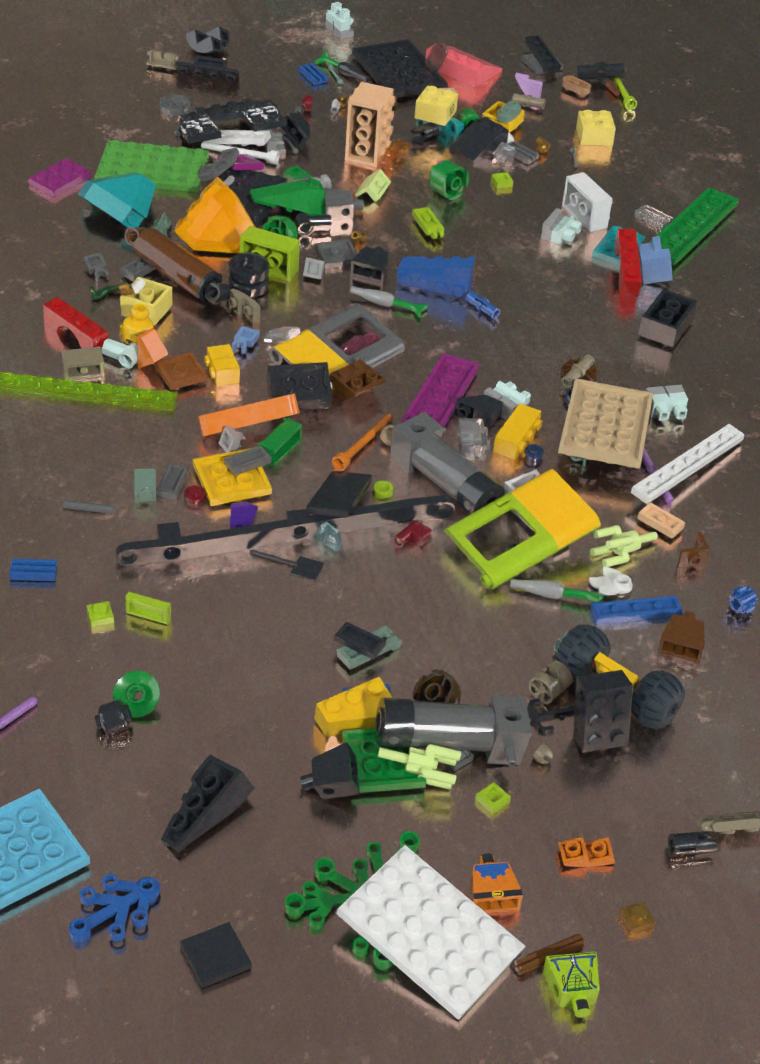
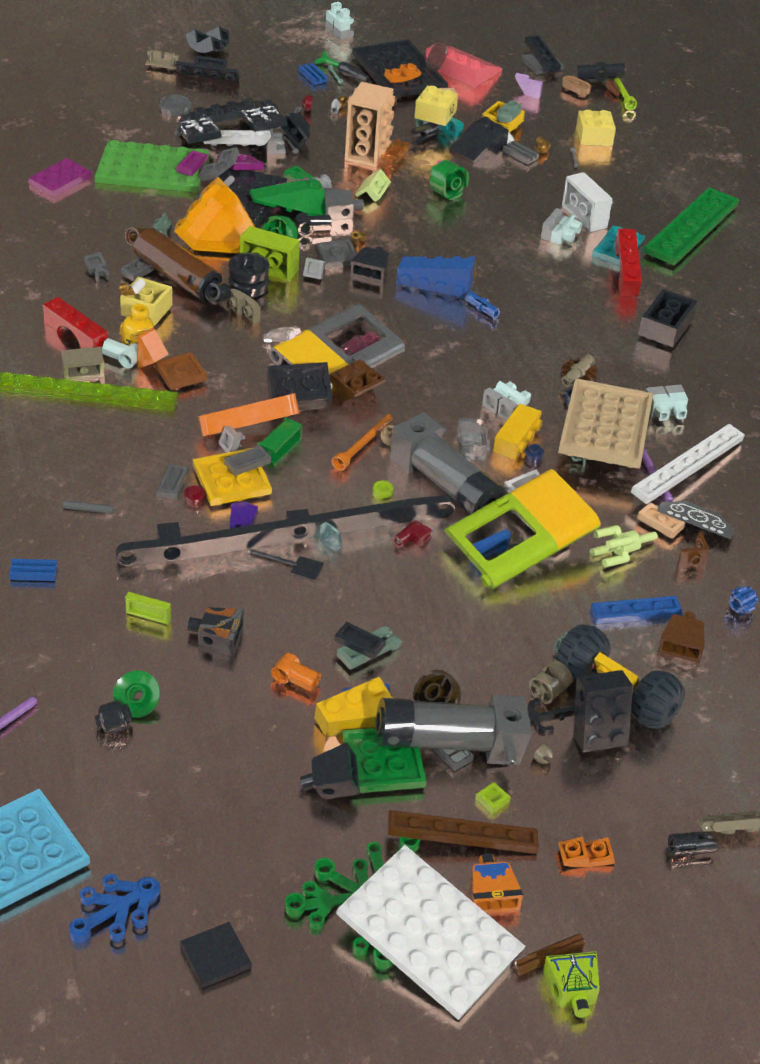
teal panel [77,172,156,228] -> none
lime plate [86,601,114,627] -> none
dark green piece [89,281,128,300] -> none
sand green brick [134,468,156,502] -> none
black wedge [161,755,255,852] -> none
white piece [201,142,280,165] -> none
yellow piece [204,344,240,387] -> none
medium blue plate [232,326,260,354] -> none
black tile [306,471,372,518] -> none
light grey piece [350,286,429,318] -> none
yellowish green plant [378,744,461,790] -> none
magenta plate [401,353,479,427] -> none
lime hinge [412,207,444,239] -> none
black slope [455,395,503,430] -> none
green head [457,108,480,131] -> none
lime tile [491,172,513,189] -> none
clear tile [492,142,516,163] -> none
light grey piece [510,579,604,603] -> none
dark tan pin [512,93,546,109] -> none
white plate [589,566,633,595] -> none
pearl gold plate [619,902,655,935] -> none
clear tile [634,204,673,230] -> none
medium blue plate [638,236,673,284] -> none
none -> magenta tile [176,150,208,176]
none -> torso [187,607,244,656]
none -> orange piece [271,653,321,692]
none -> orange slope [384,63,422,83]
none -> reddish brown tile [388,810,539,854]
none -> blue tile [472,529,511,559]
none -> dark grey sticker [657,501,735,539]

